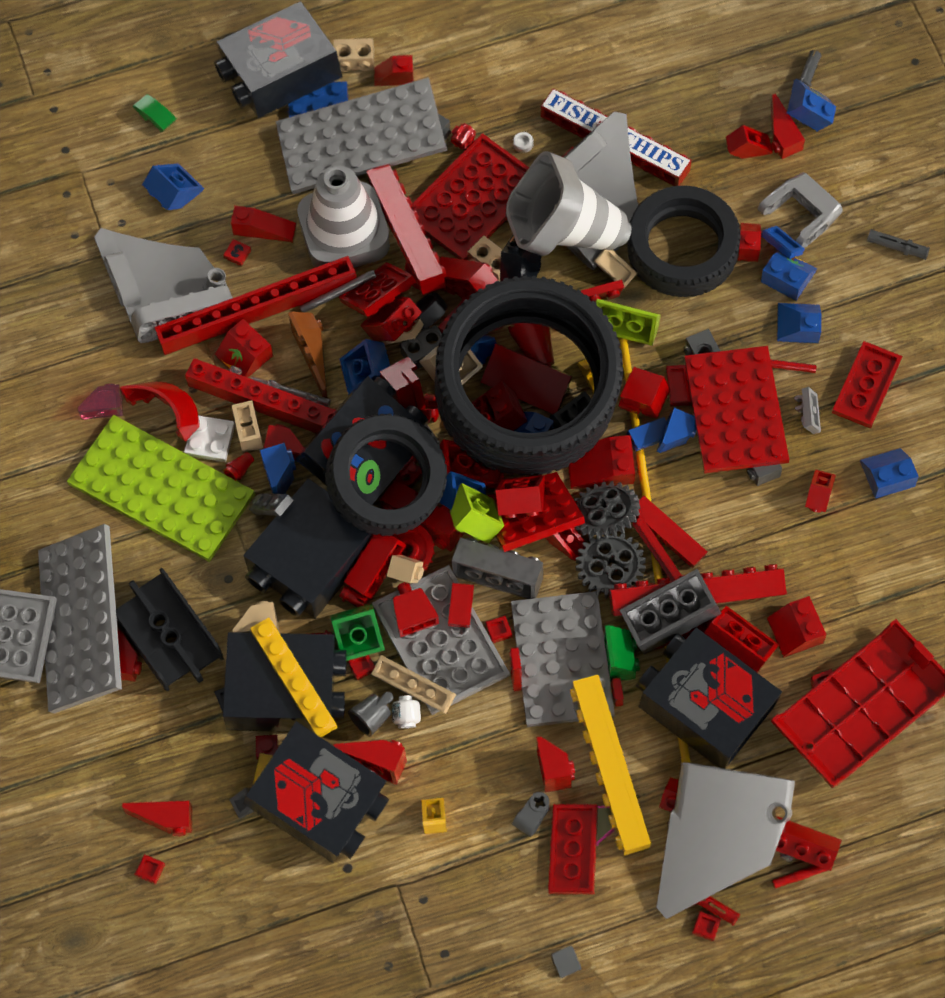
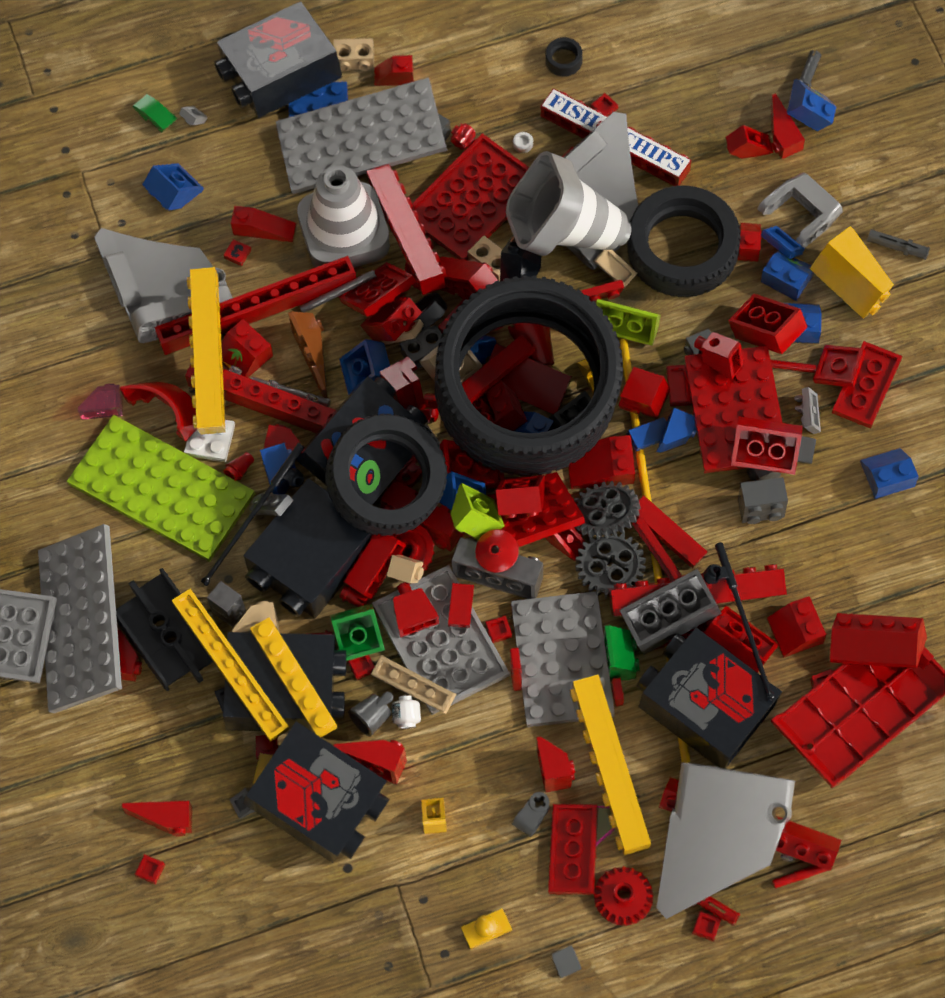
tan brick [232,400,263,453] -> none
red slope [805,469,836,513] -> none
none -> yellow plate [172,589,289,742]
none -> light grey plate [179,106,208,126]
none -> yellow piece [187,267,226,435]
none -> black piece [201,442,305,586]
none -> flat silver brick [207,581,246,627]
none -> yellow tile [461,908,512,950]
none -> red tile [462,335,536,403]
none -> red dish [475,529,519,573]
none -> black tyre [546,37,583,77]
none -> red tile [590,93,619,116]
none -> red gear [594,866,653,926]
none -> red torso [694,332,744,380]
none -> black piece [703,542,775,701]
none -> red brick [728,294,808,354]
none -> red slope [731,416,803,475]
none -> dark grey brick [738,477,788,524]
none -> dark grey slope [797,436,816,464]
none -> yellow slope [809,226,894,319]
none -> red tile [813,345,866,387]
none -> red slope [830,613,927,668]

